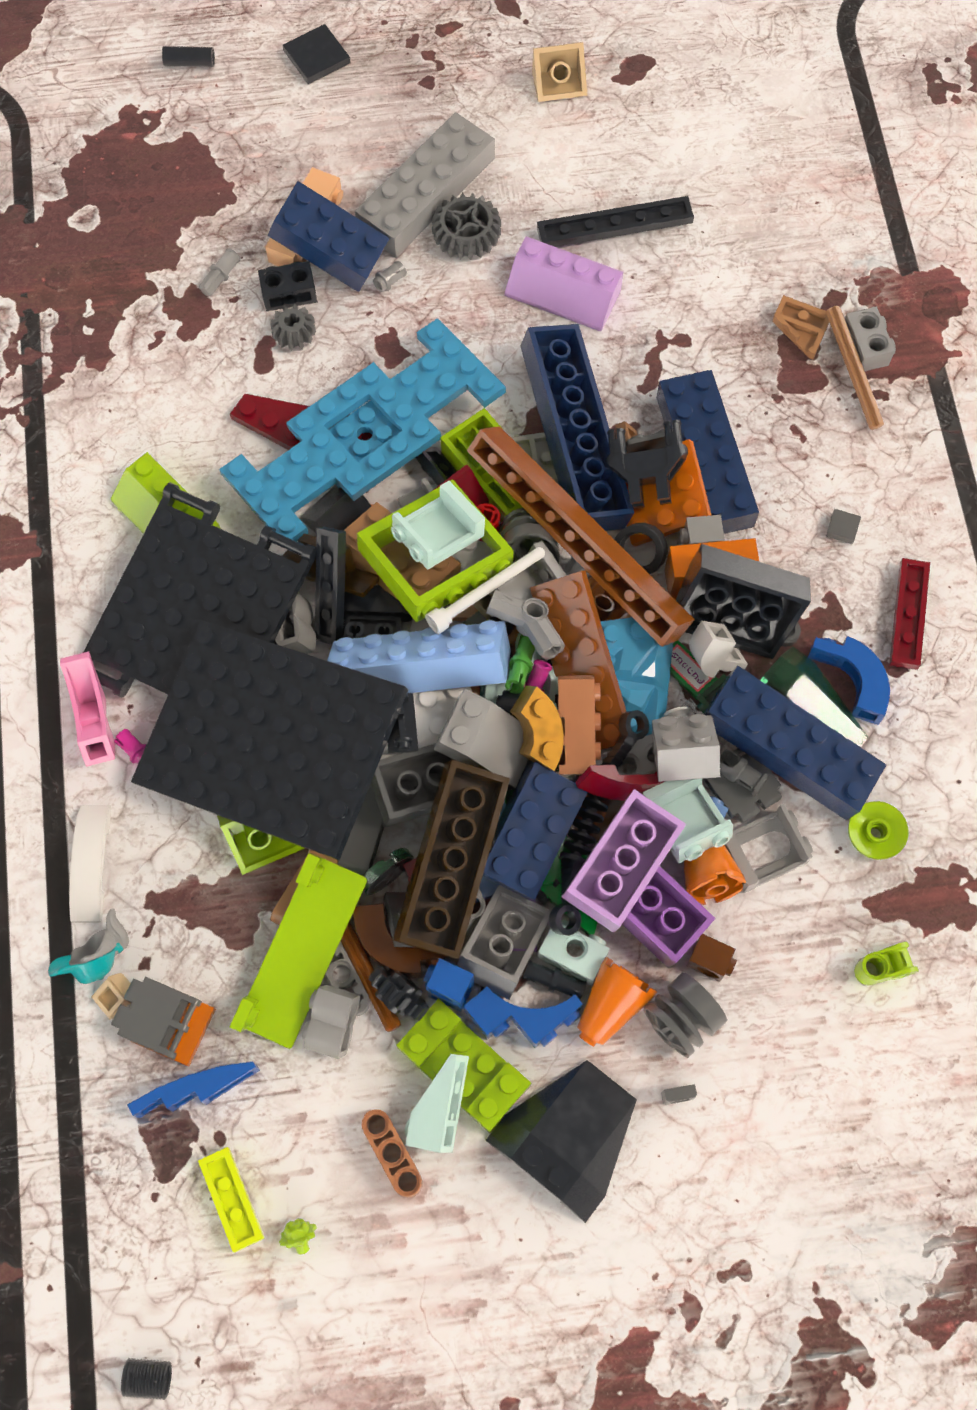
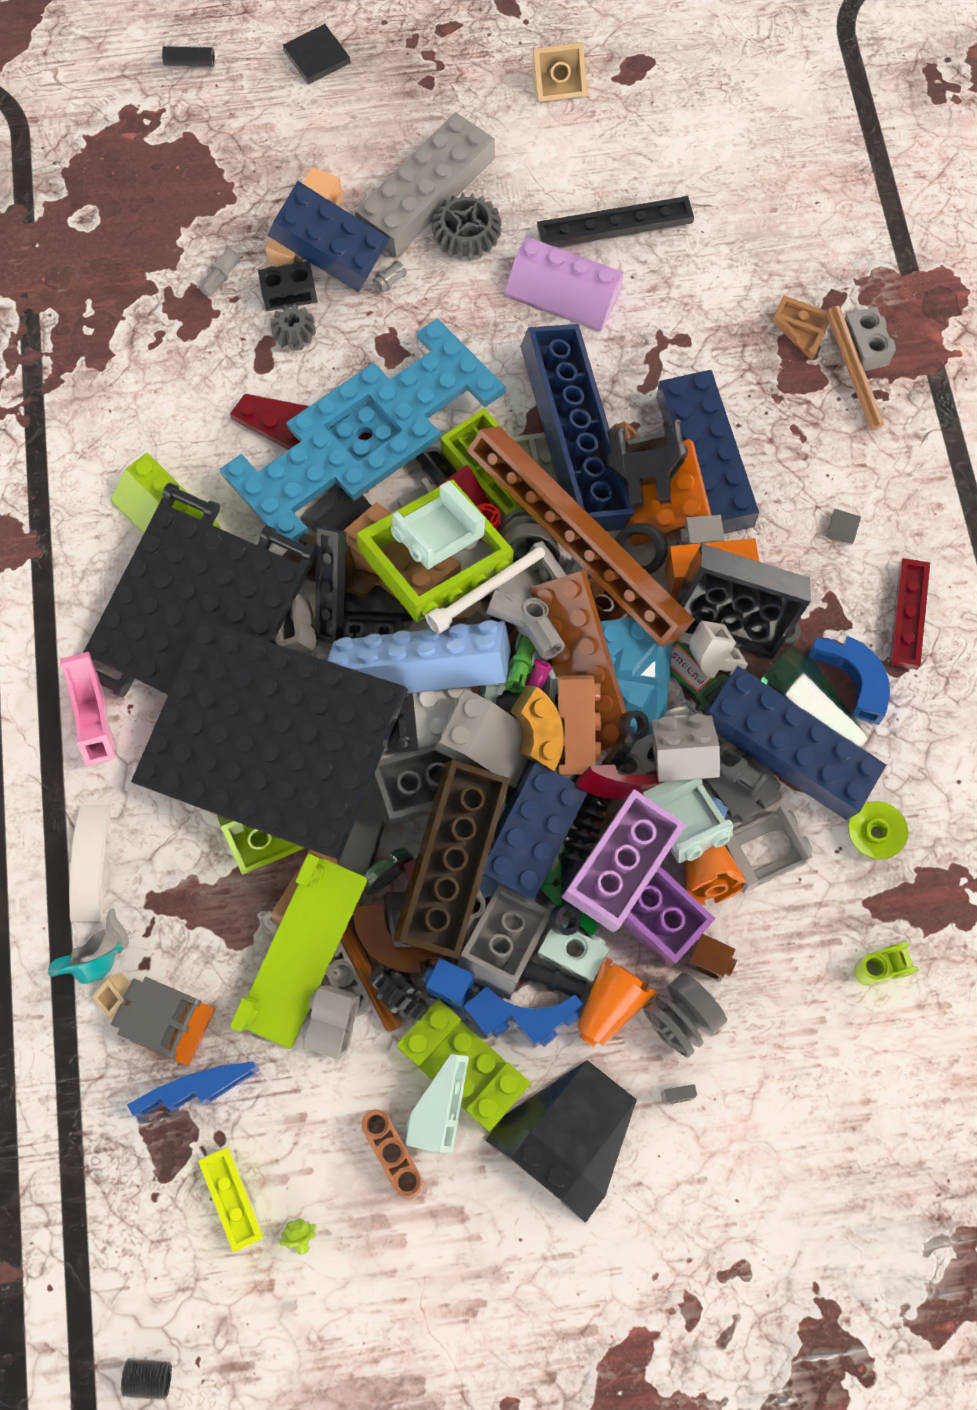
dark pink pin [114,729,147,764] -> none

